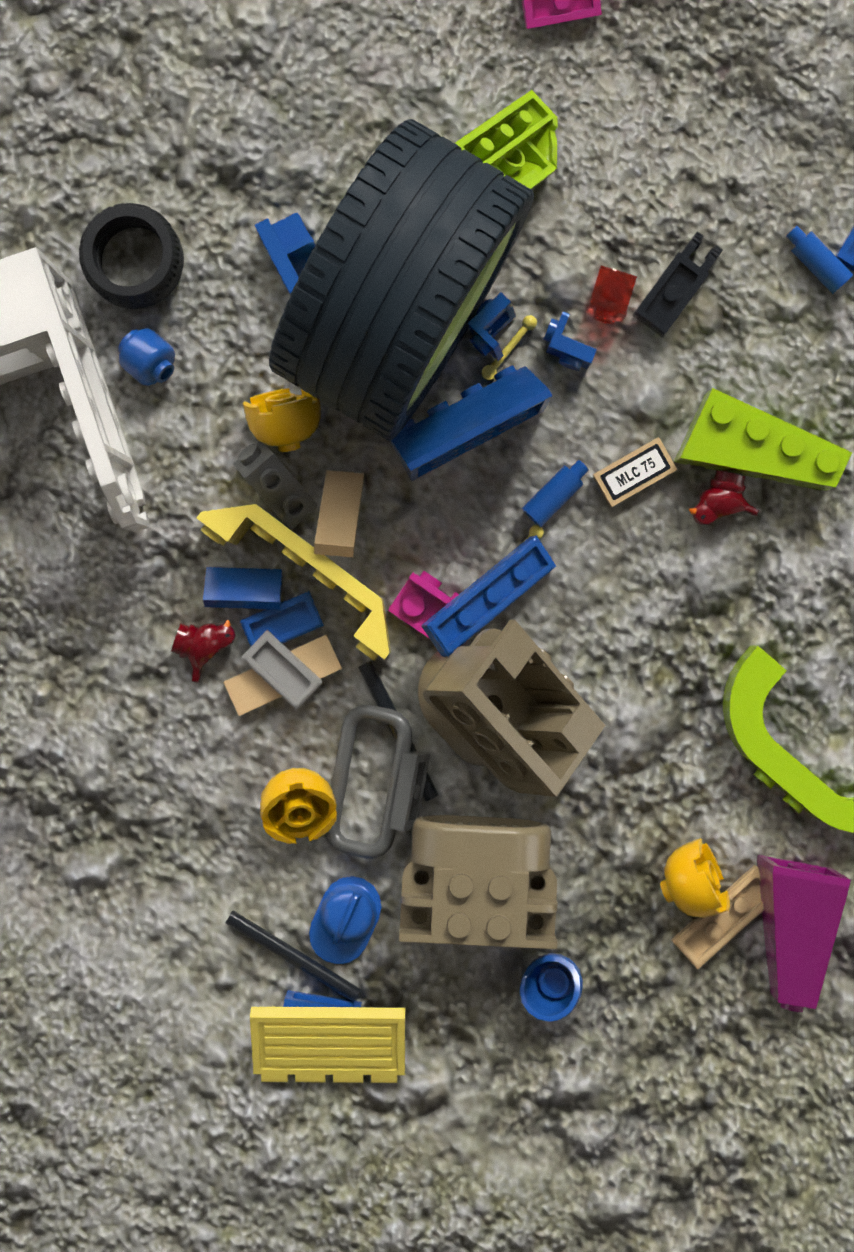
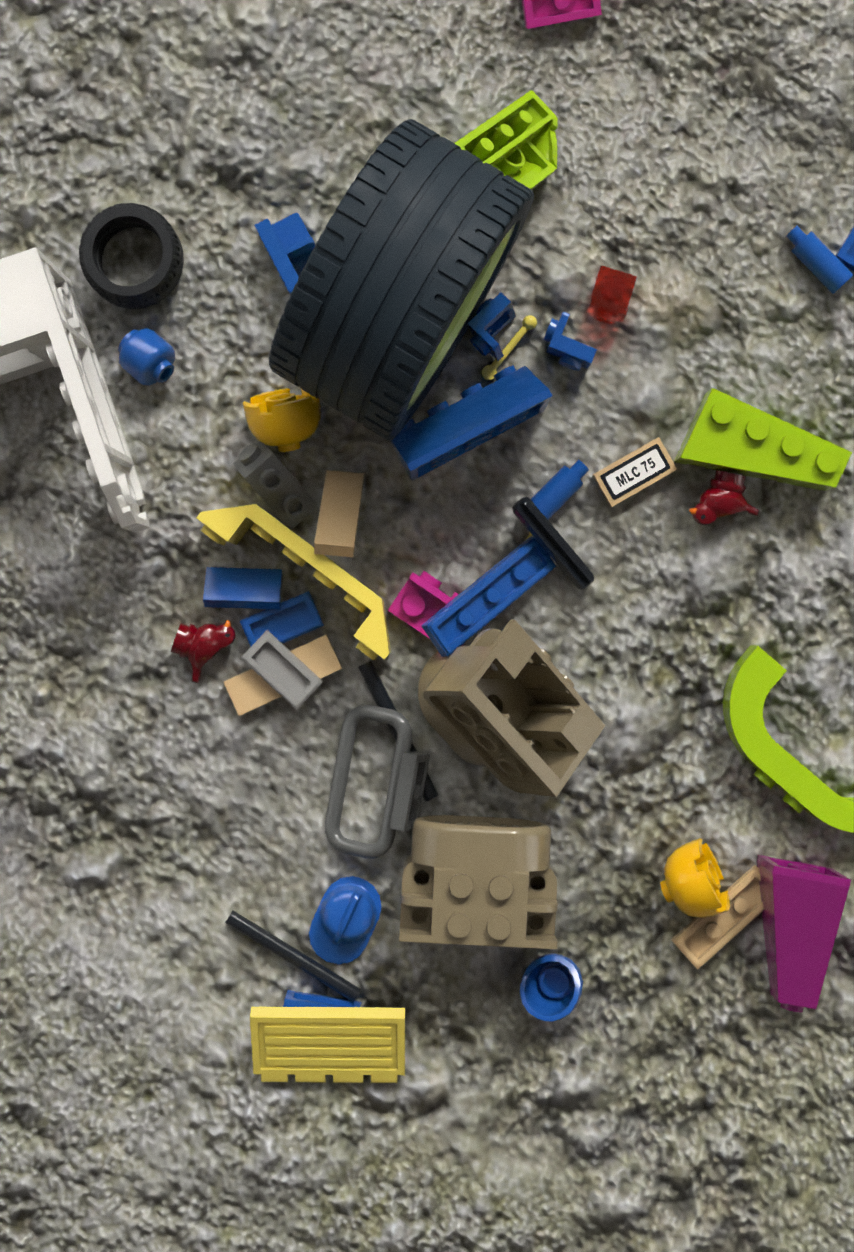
yellow cylinder [260,768,337,844] -> none
black hinge [632,231,723,338] -> none
none -> black axle [512,497,594,590]

